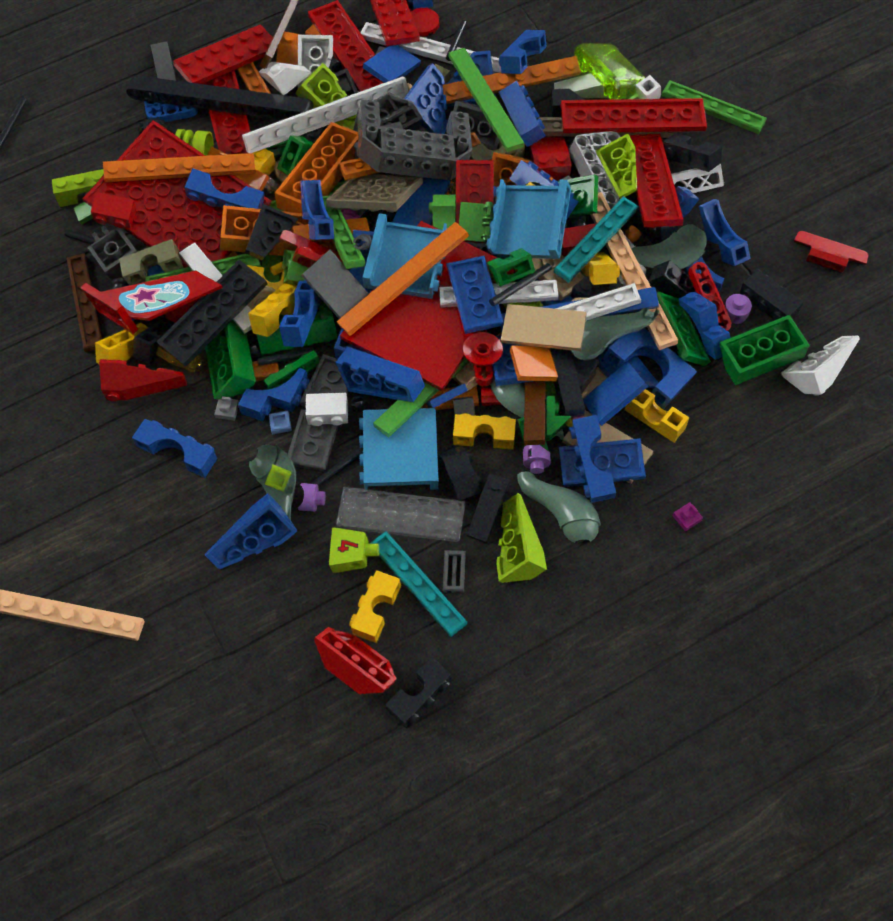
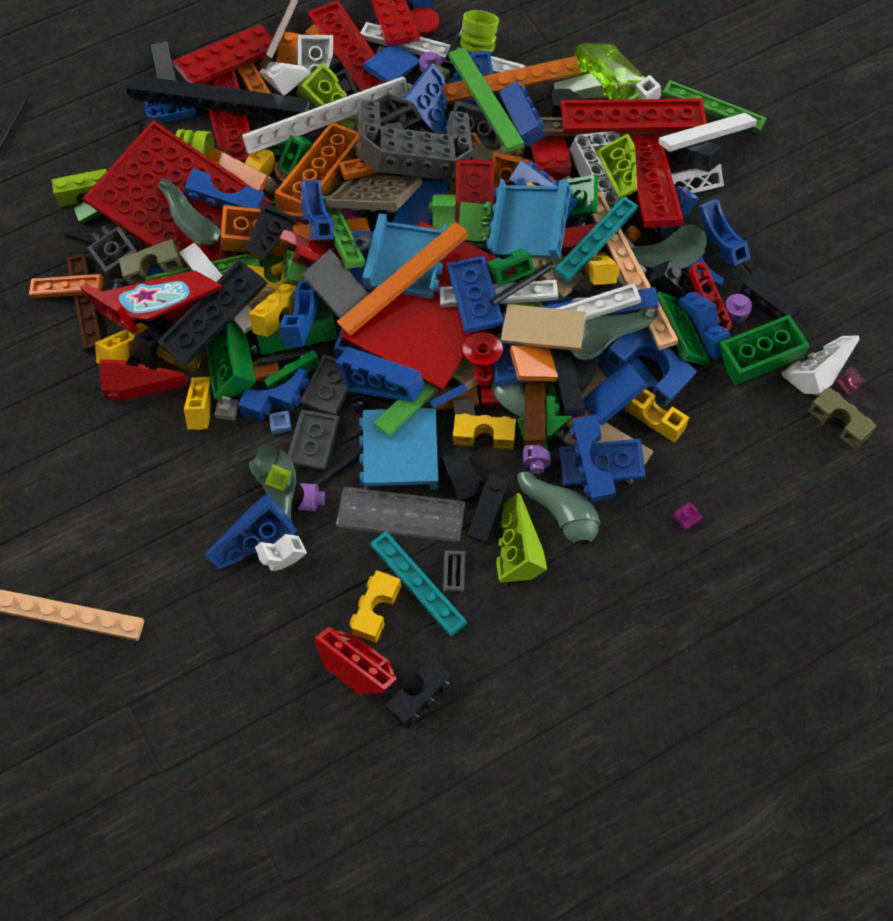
red brick [91,192,136,228] -> none
orange plate [103,153,255,182] -> none
blue arch [132,419,217,478] -> none
white brick [306,393,348,426] -> none
lime torso [329,528,379,573] -> none
blue arch [499,30,547,74] -> none
red plate [794,231,868,273] -> none
none -> orange tile [29,274,104,298]
none -> sand green animal [158,178,221,246]
none -> yellow slope [184,377,212,430]
none -> white brick [255,534,307,571]
none -> medium lavender piece [419,51,442,73]
none -> lime wheel [459,10,499,52]
none -> white tile [659,113,757,151]
none -> olive arch [809,387,876,450]
none -> clear pink tile [837,366,866,395]

